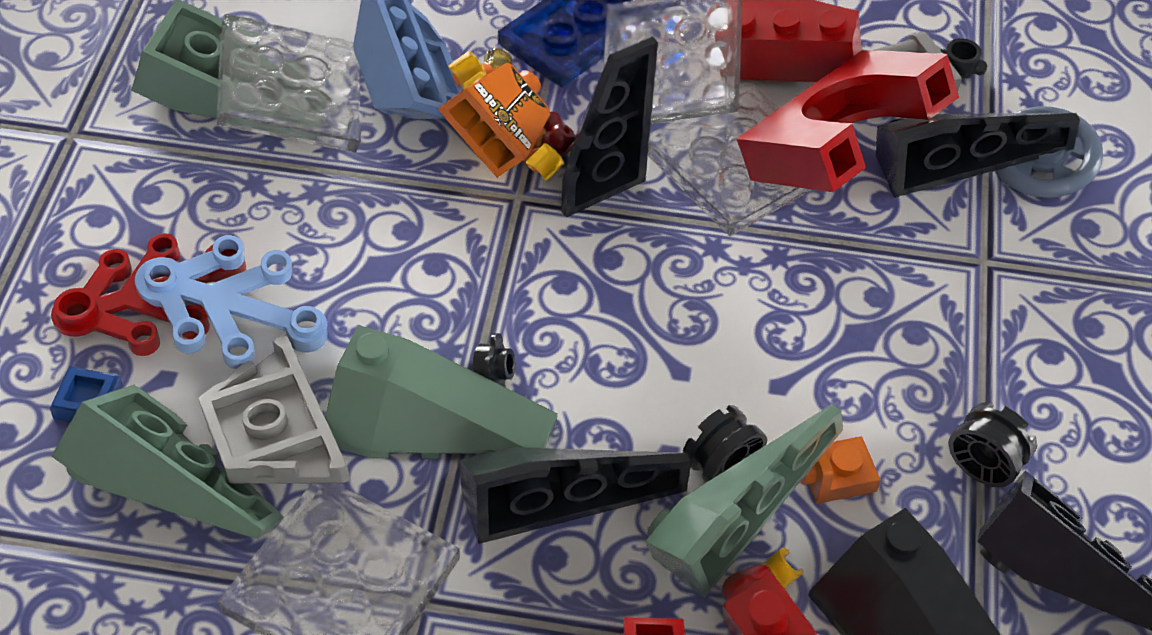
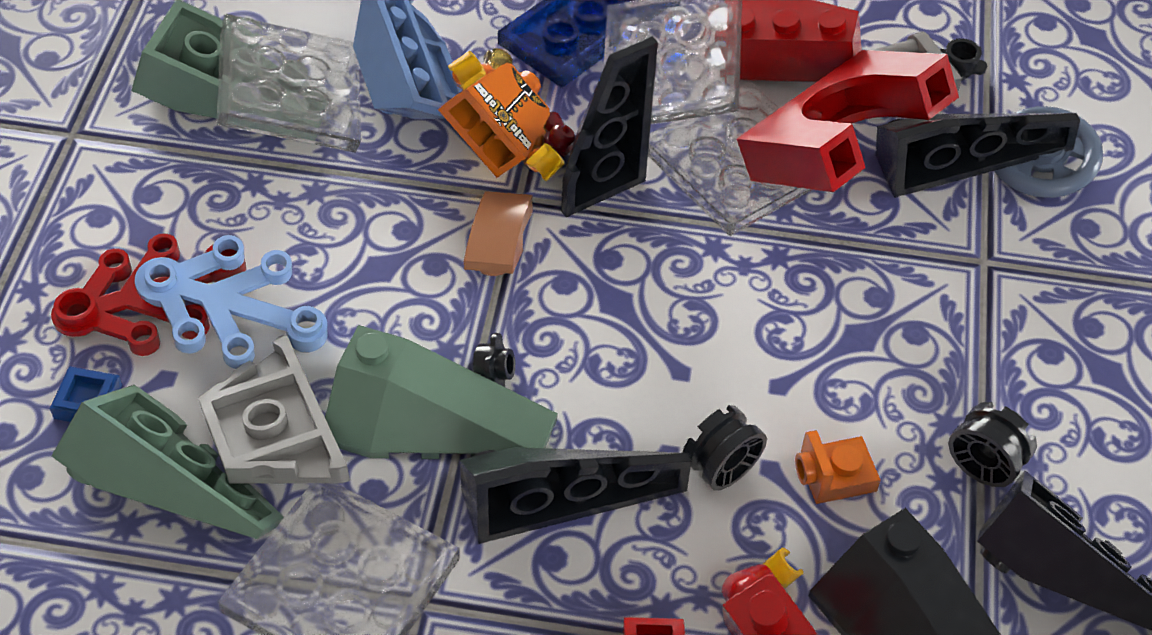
sand green wedge [645,404,843,598] -> none
none -> nougat slope [464,191,533,276]

